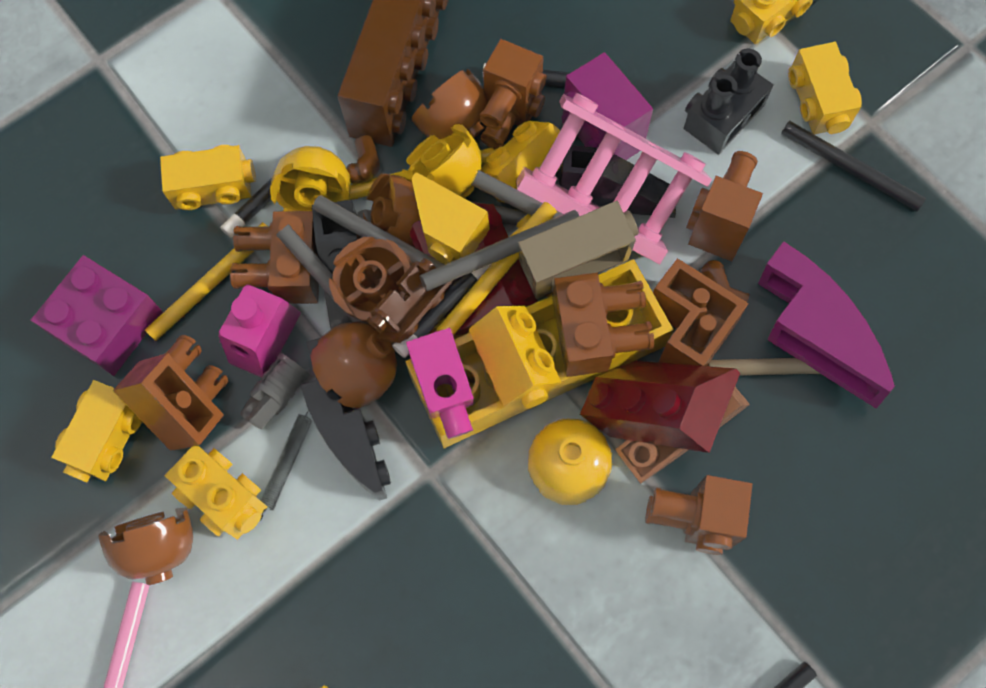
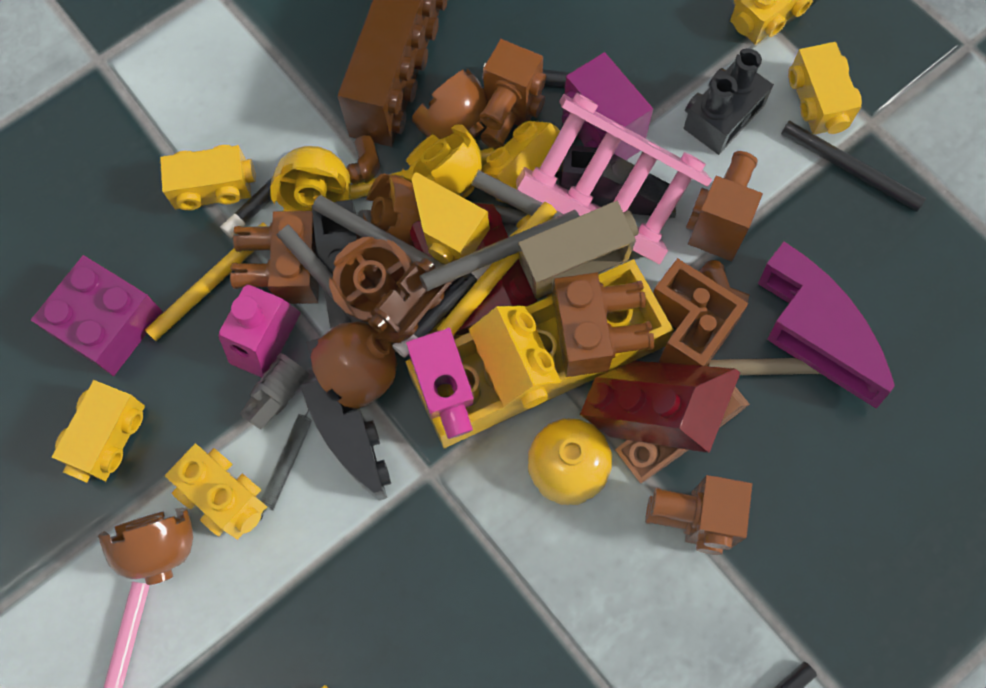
dark orange brick [113,335,228,451] -> none

